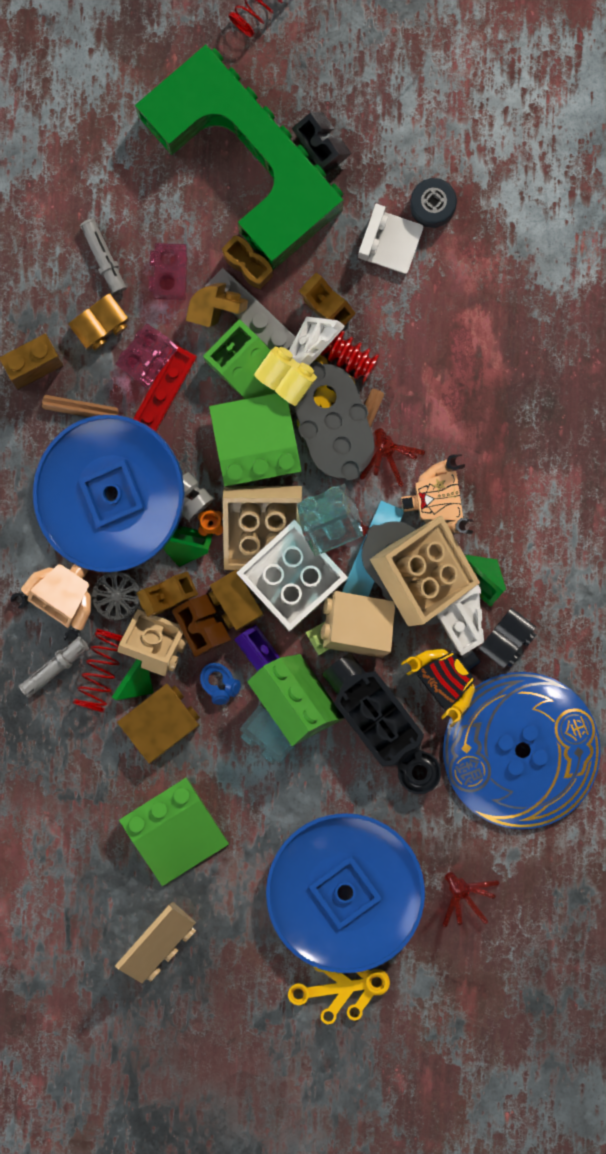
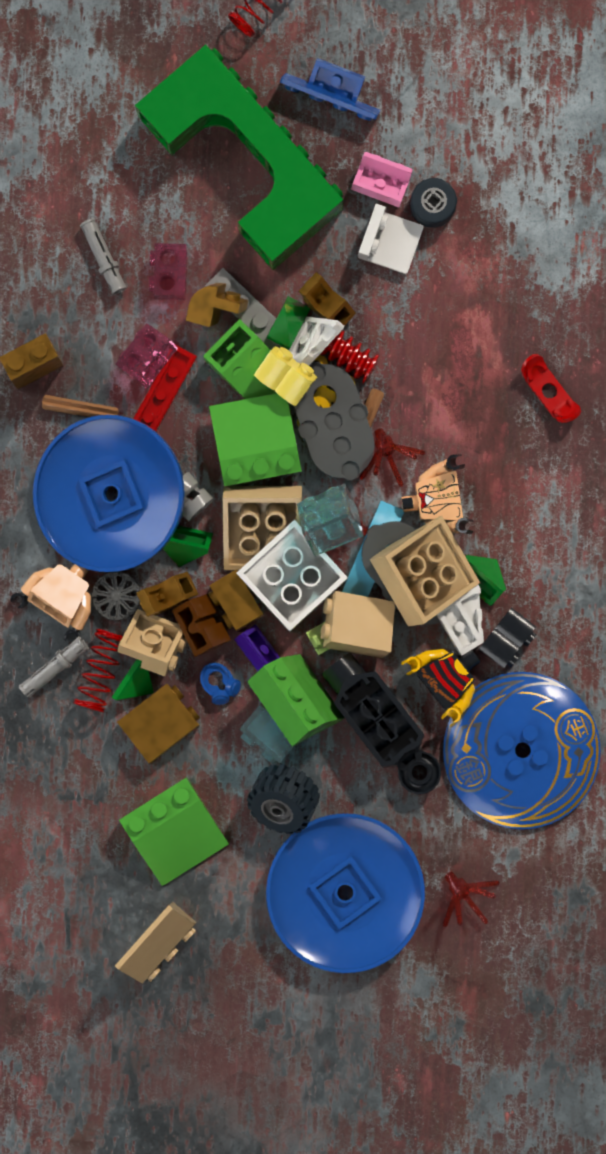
pearl gold brick [68,293,129,351] -> none
orange plate [198,510,223,536] -> none
pearl gold brick [222,235,273,289] -> none
yellow plant [288,966,390,1024] -> none
black brick [292,112,352,170] -> none
none -> black wheel [247,764,320,834]
none -> green slope [266,296,311,350]
none -> blue bracket [280,58,381,121]
none -> bright pink bracket [351,152,413,207]
none -> red piece [521,354,581,423]

